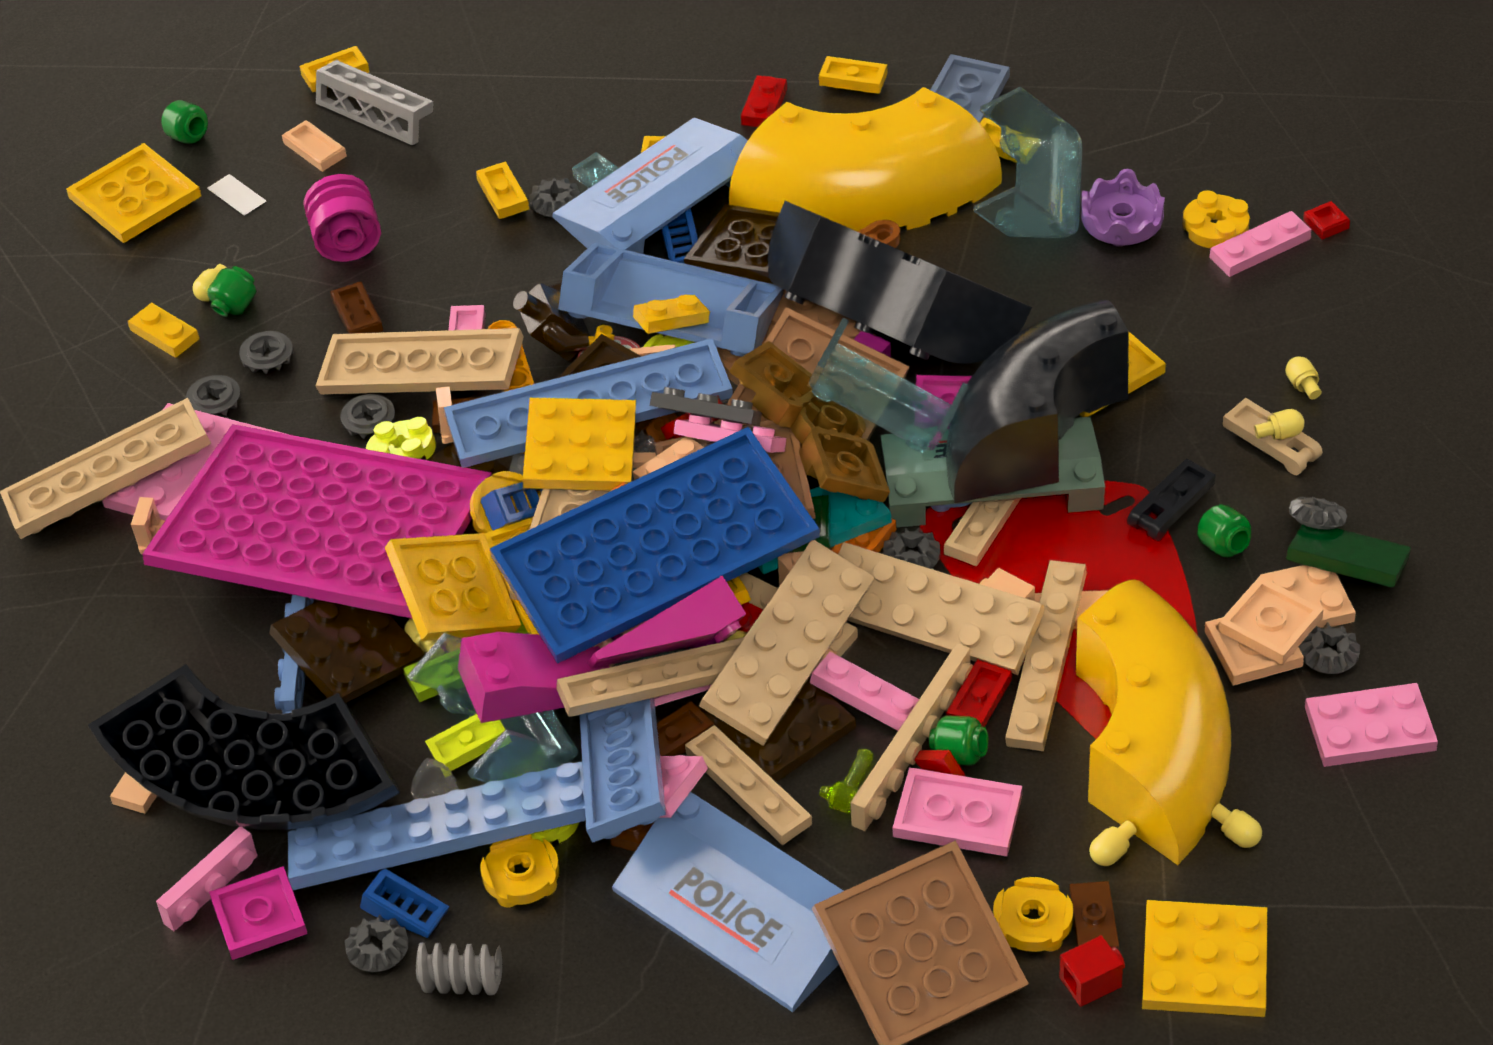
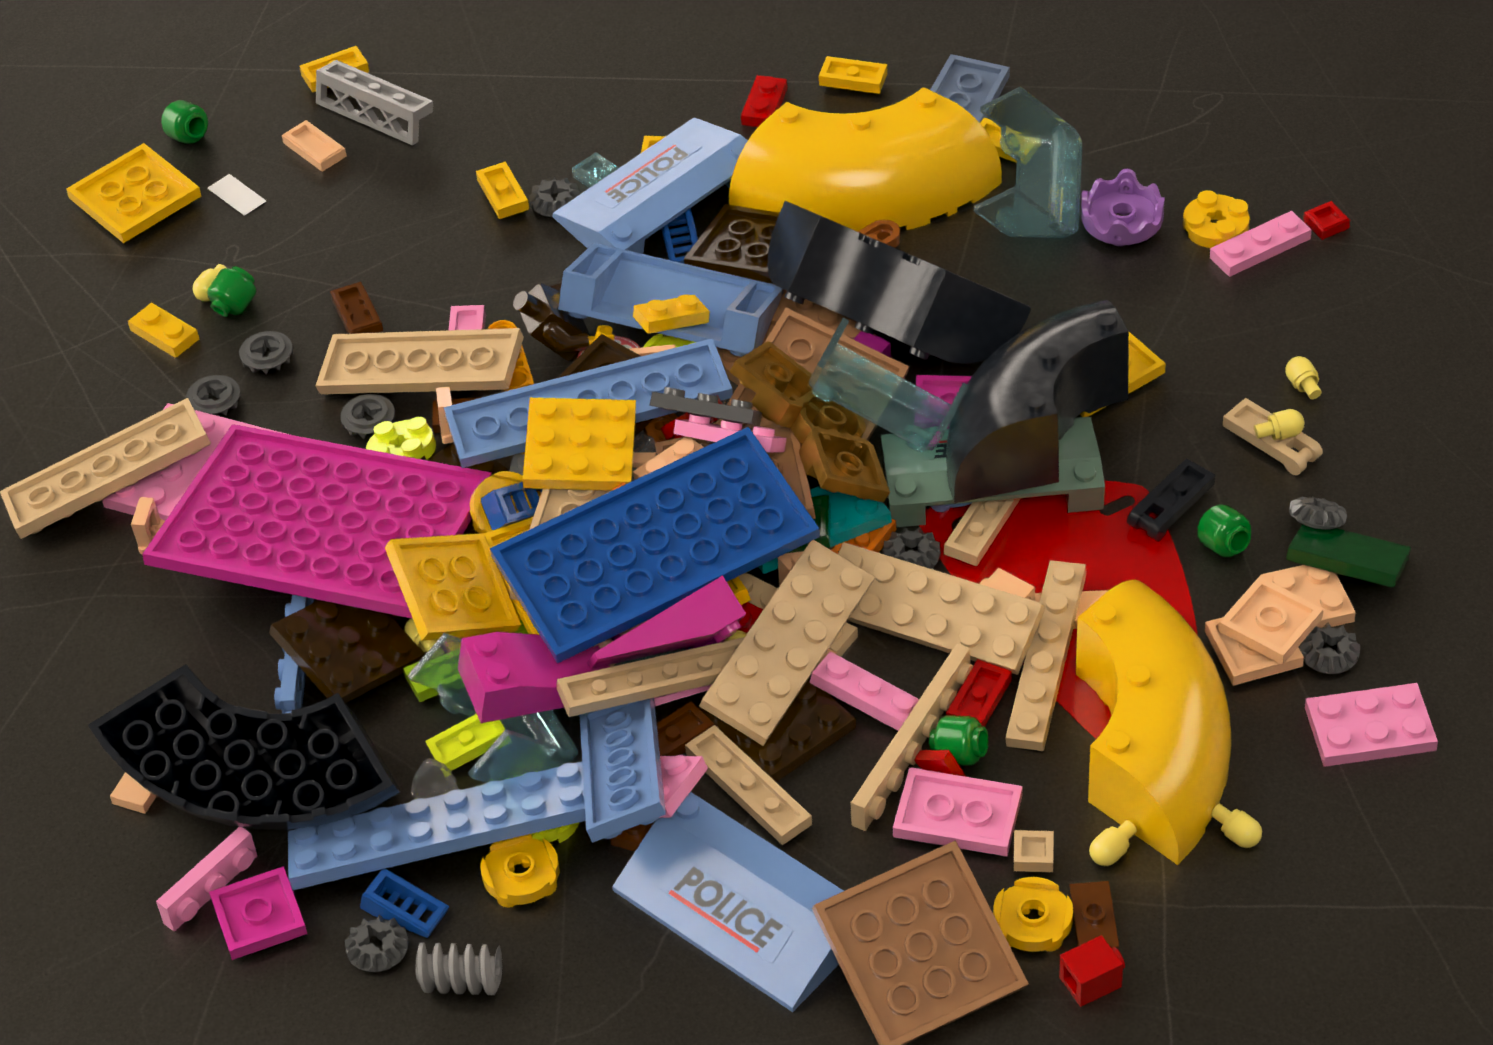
dark pink wheel [303,174,381,262] -> none
clear neon green piece [819,749,874,814] -> none
yellow plate [1142,900,1267,1017] -> none
none -> tan plate [1014,830,1054,872]

